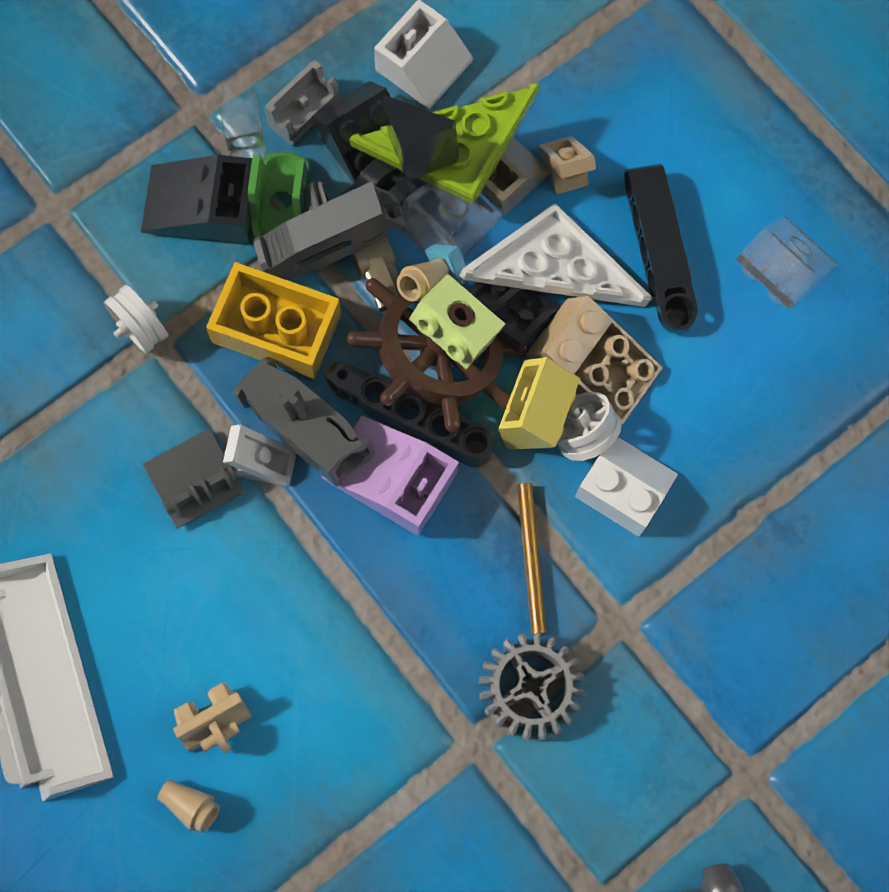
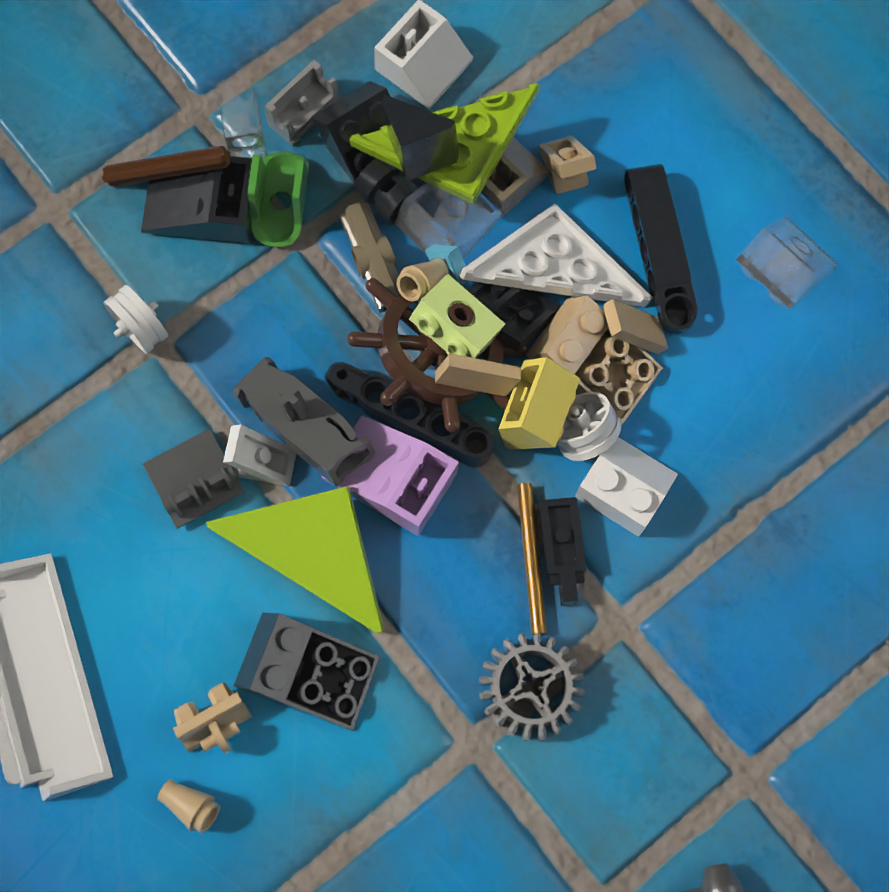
yellow brick [206,262,341,380] -> none
dark grey piece [253,181,406,280] -> none
none -> reddish brown axle [102,146,231,186]
none -> lime tile [206,486,384,633]
none -> black slope [234,612,380,731]
none -> tan tile [435,353,521,397]
none -> black hinge [538,497,586,606]
none -> tan tile [603,299,668,355]

